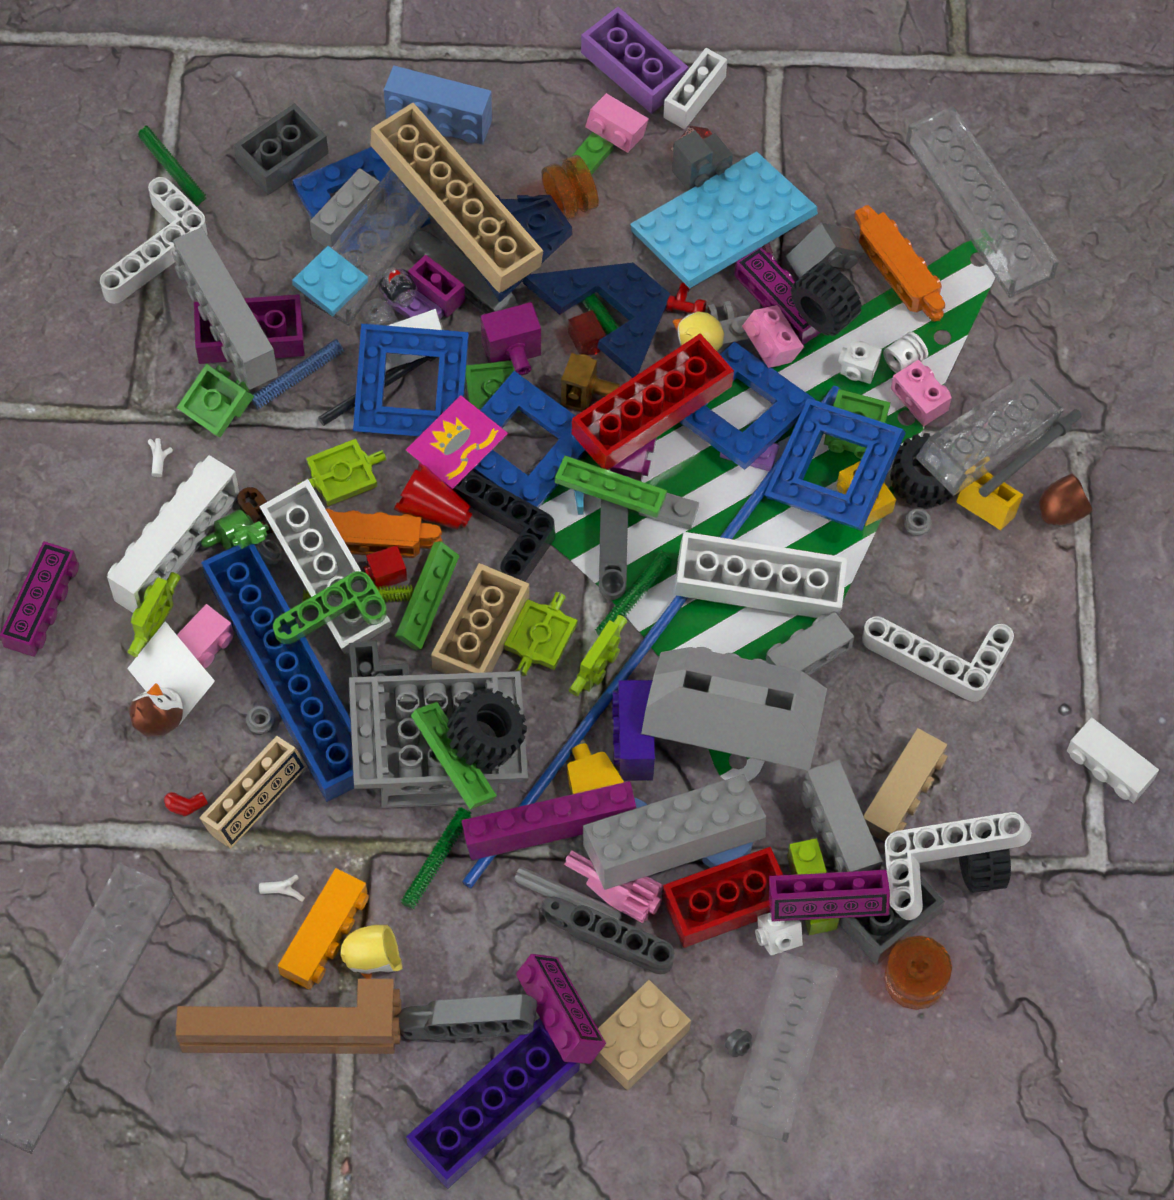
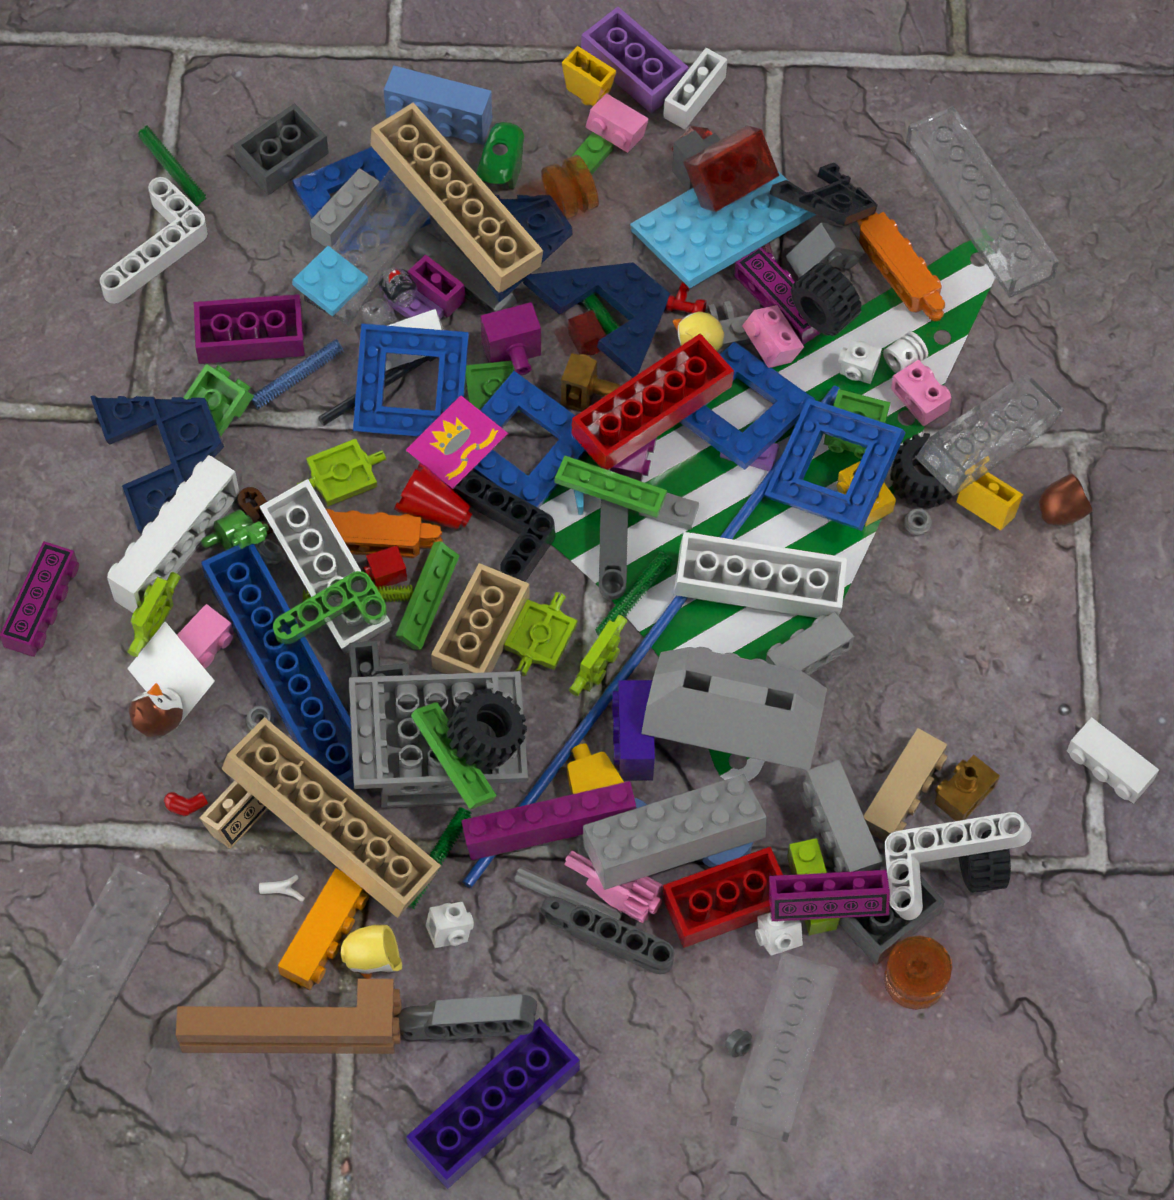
white bar [148,438,173,477] -> none
light grey brick [172,227,278,390] -> none
magenta brick [516,954,606,1064] -> none
tan brick [595,980,691,1091] -> none
white beam [862,617,1014,702] -> none
dark grey bar [979,409,1082,497] -> none
none -> dark blue wing [90,395,224,535]
none -> tan brick [222,717,441,918]
none -> white brick [426,902,474,948]
none -> green piece [476,122,524,189]
none -> yellow torso [562,46,616,106]
none -> clear red brick [683,125,780,212]
none -> black wing [770,162,878,226]
none -> pearl gold brick [934,754,1000,821]

